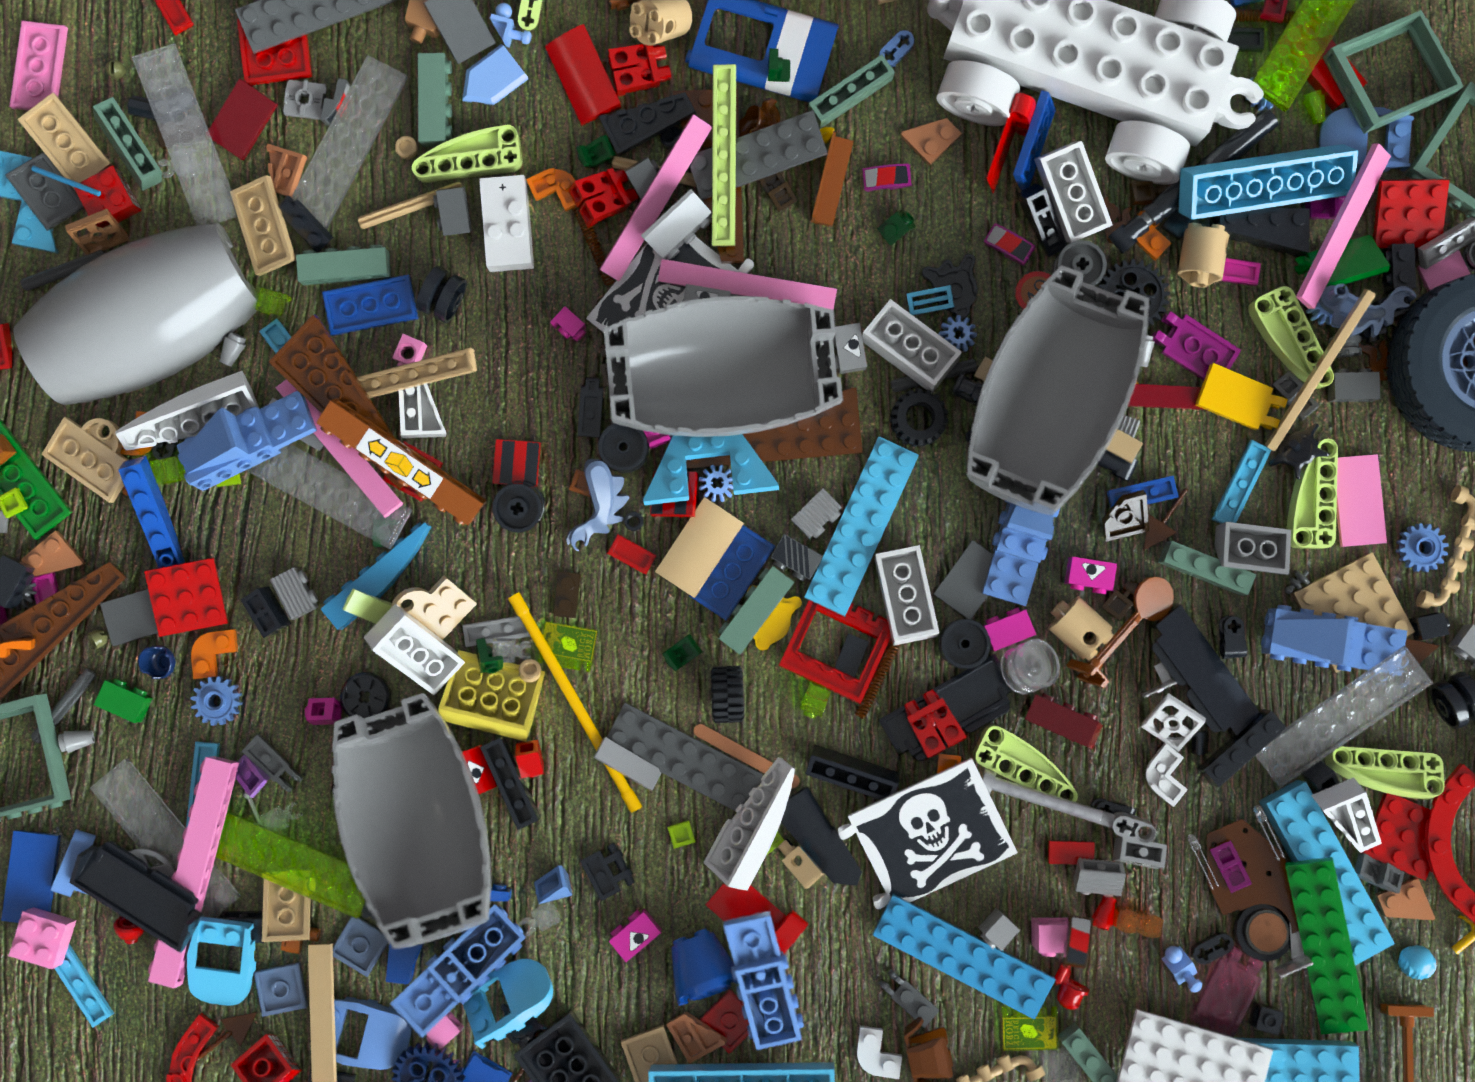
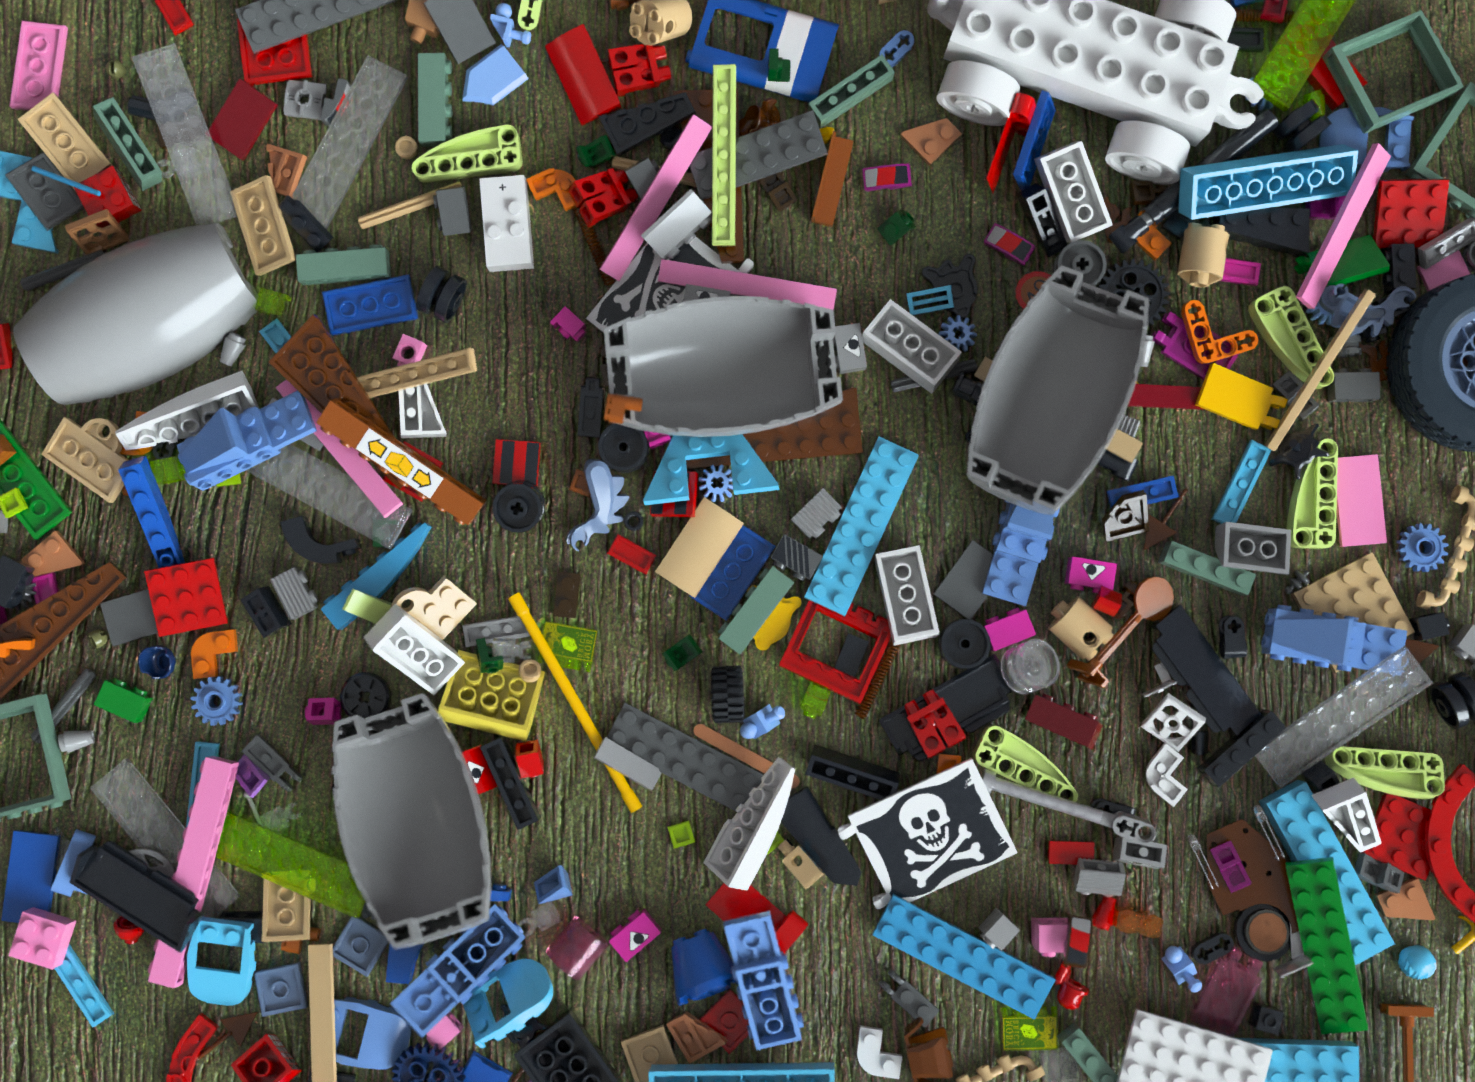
black plate [580,842,635,901] -> none
black tyre [890,389,948,447] -> none
none -> black arch [280,516,362,564]
none -> clear pink brick [546,915,610,980]
none -> dark orange piece [604,393,643,424]
none -> light blue piece [740,704,785,739]
none -> red brick [1092,585,1122,617]
none -> orange beam [1181,300,1258,364]
none -> black wheel [1272,99,1332,152]

